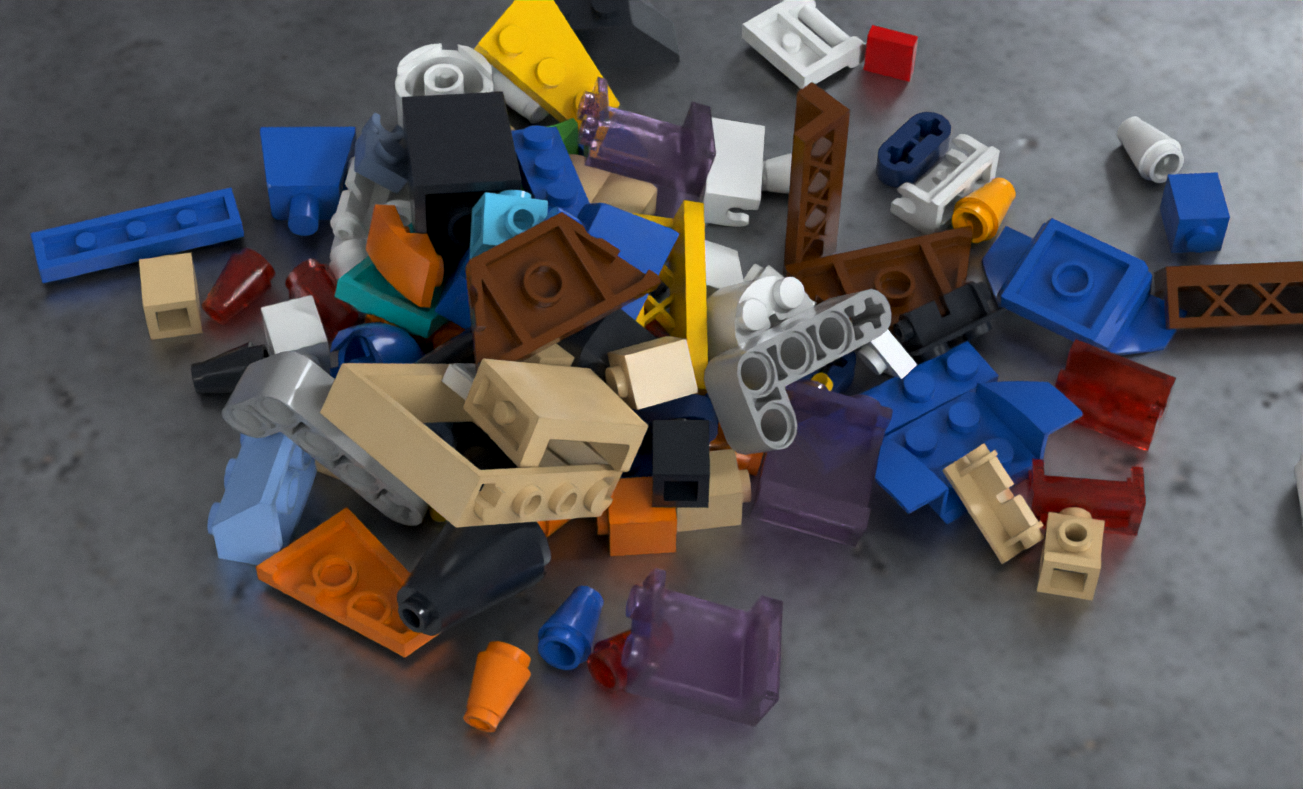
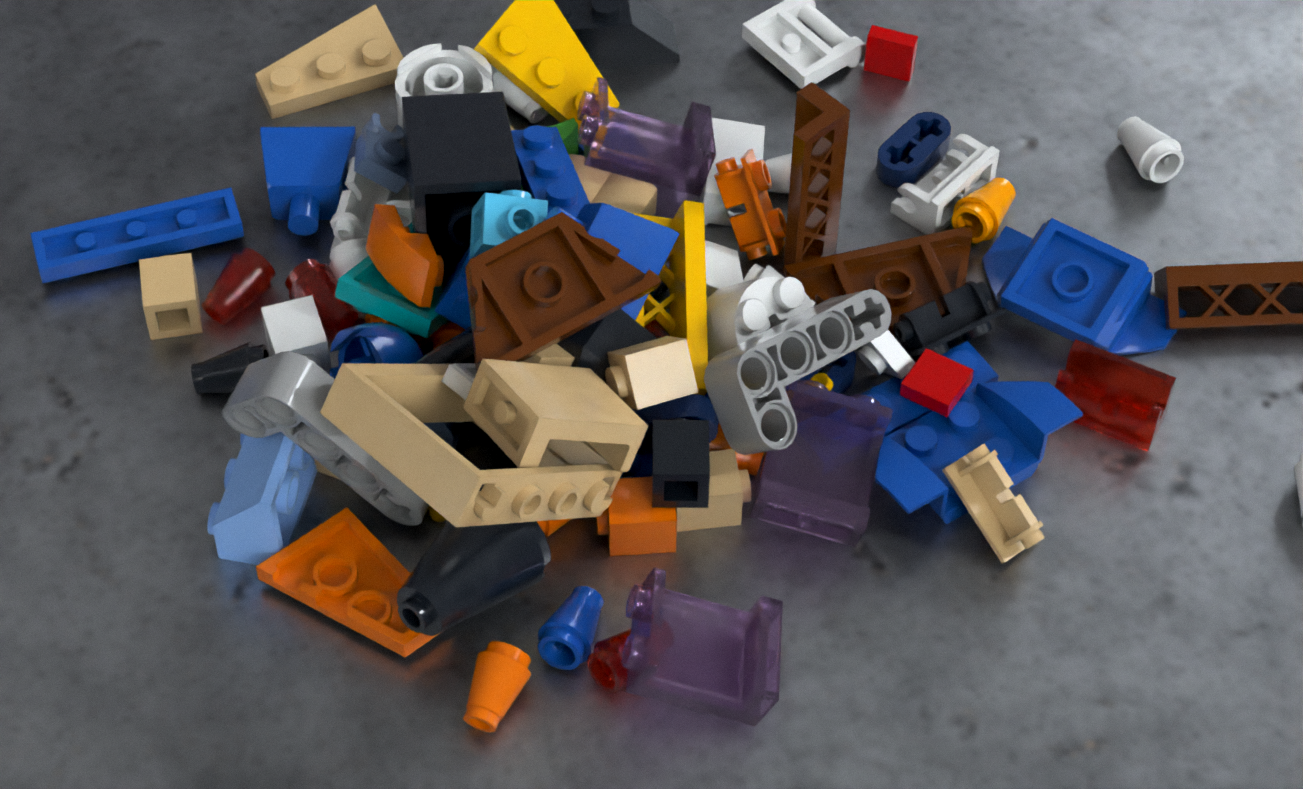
clear red hinge [1027,459,1146,536] -> none
tan brick [1037,507,1105,601] -> none
blue brick [1160,172,1230,253] -> none
none -> tan wing [255,4,404,119]
none -> orange hinge [714,149,787,260]
none -> red tile [900,348,974,417]

